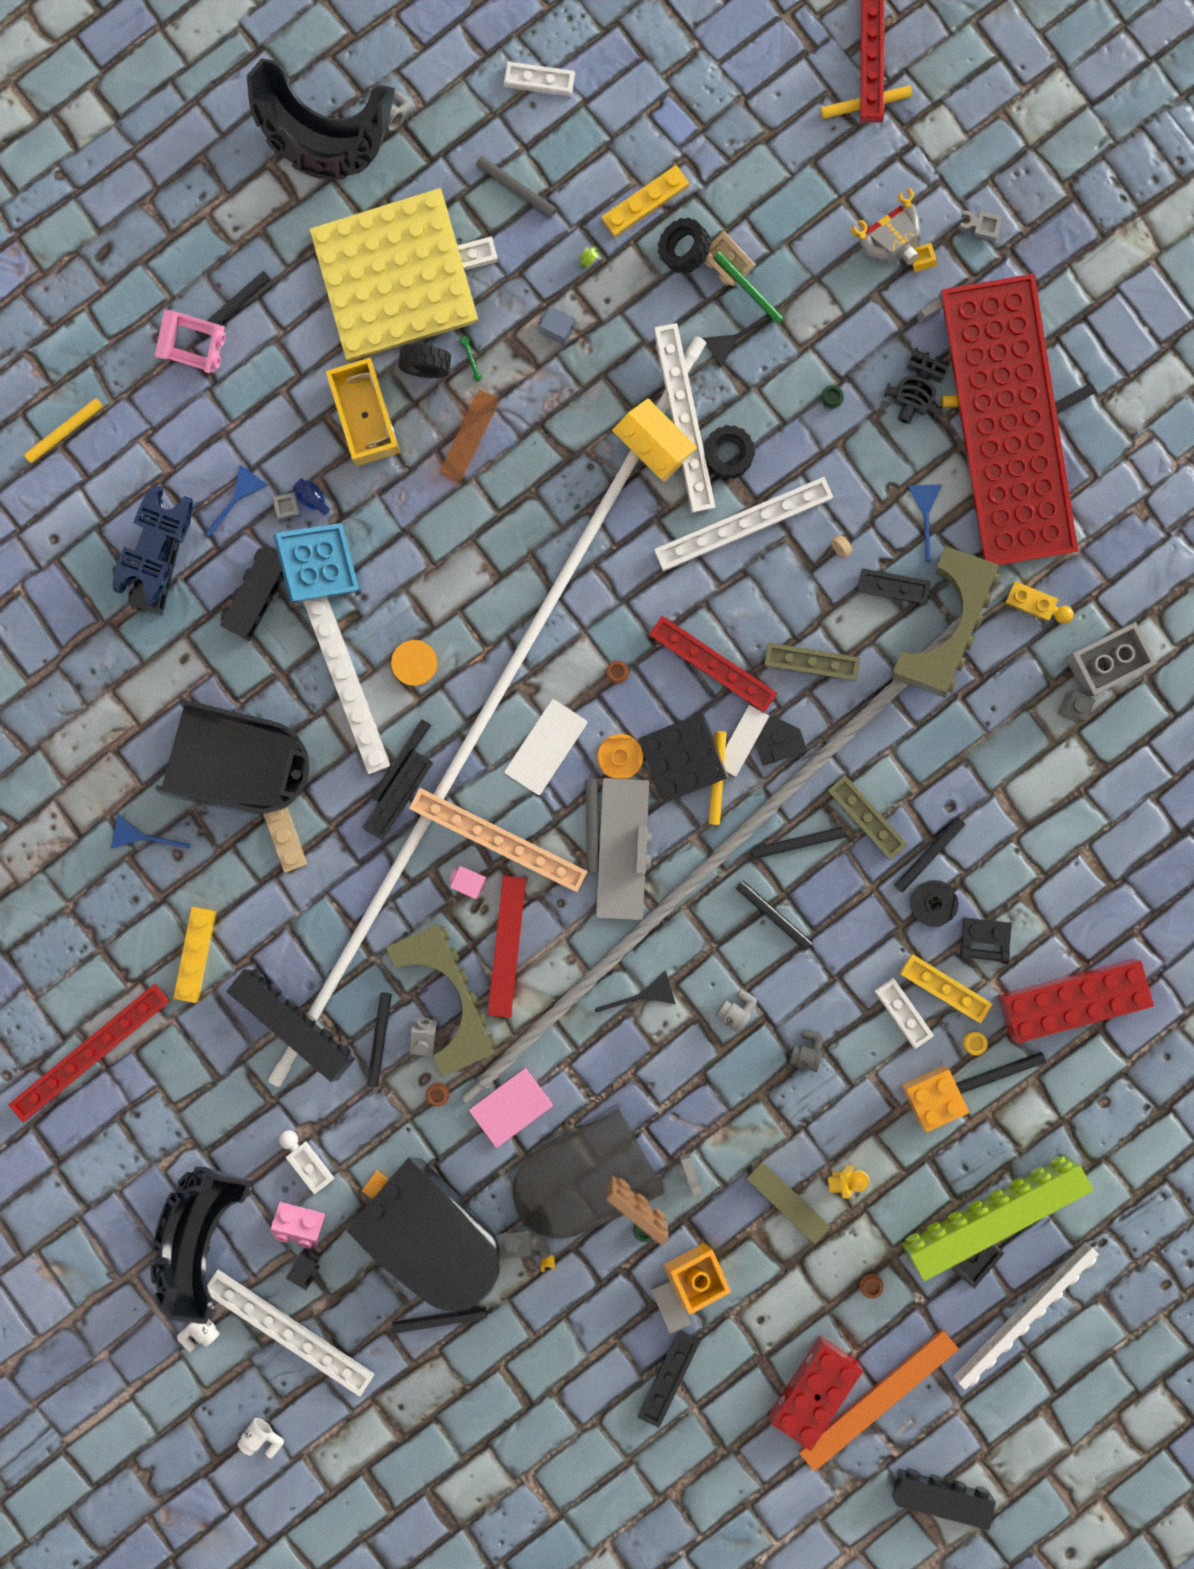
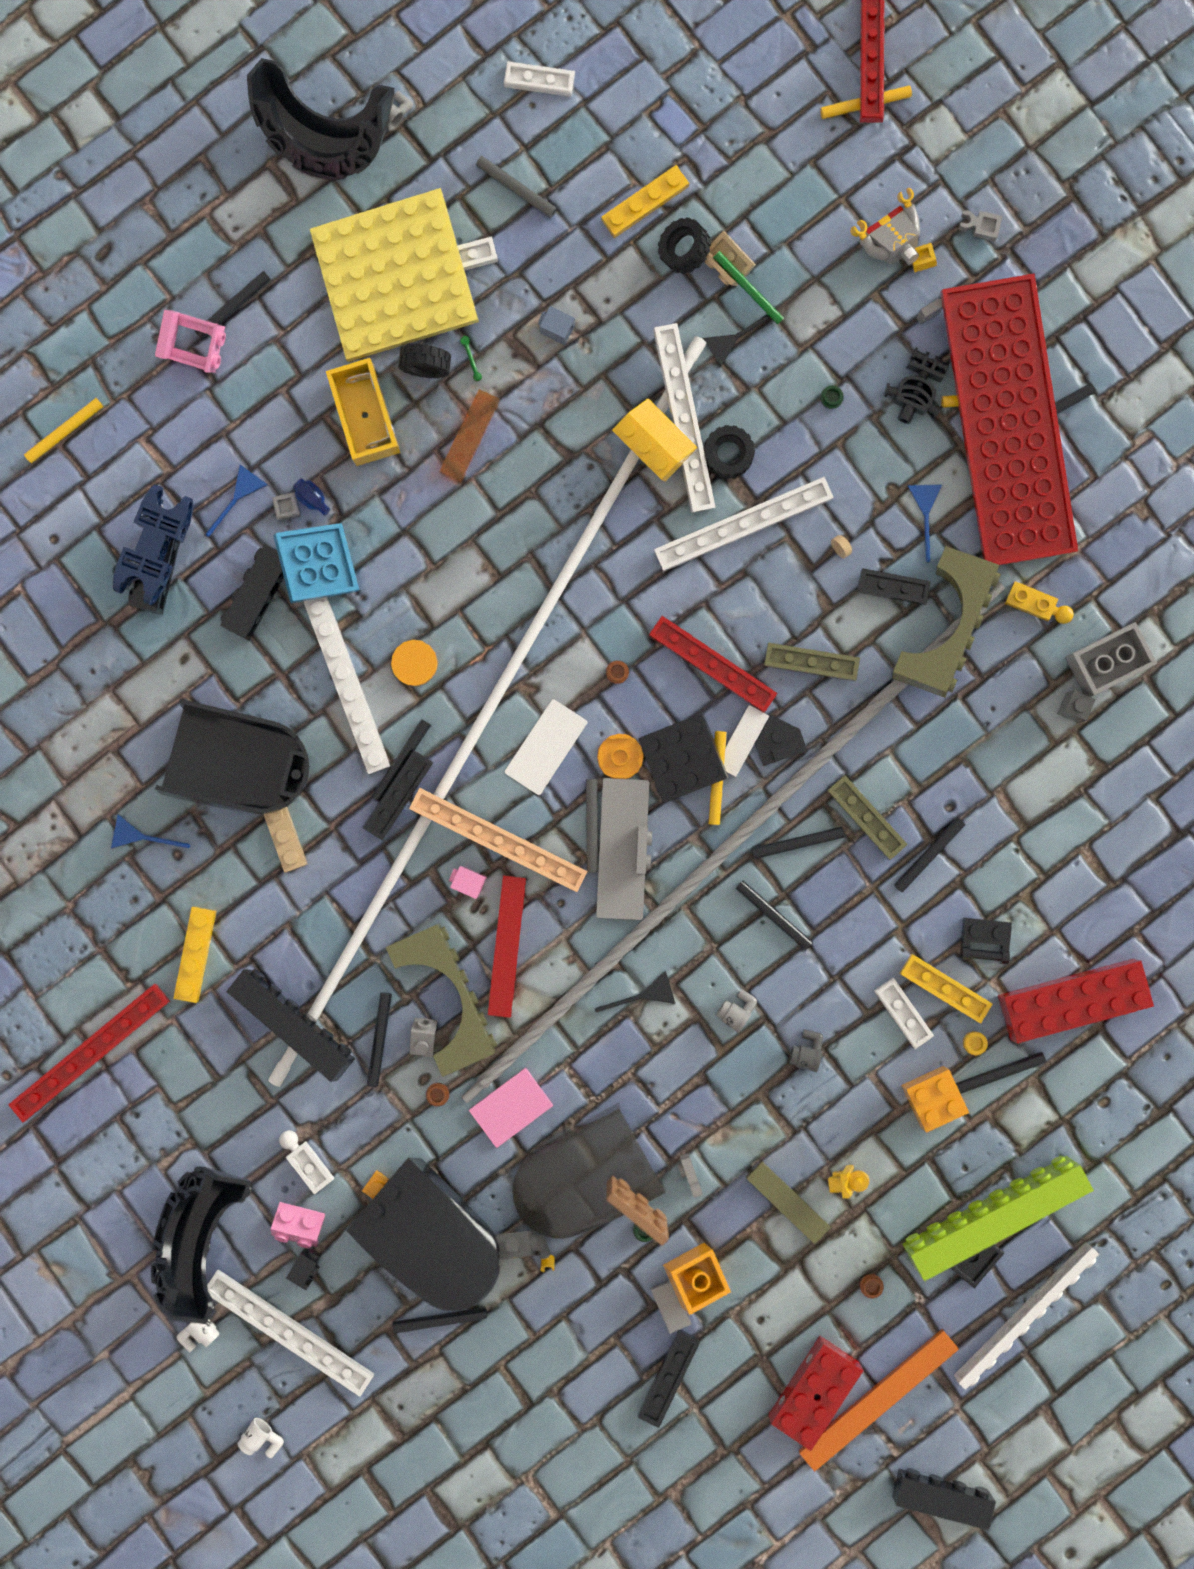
lime plate [578,247,599,268] -> none
black plate [910,880,959,927] -> none

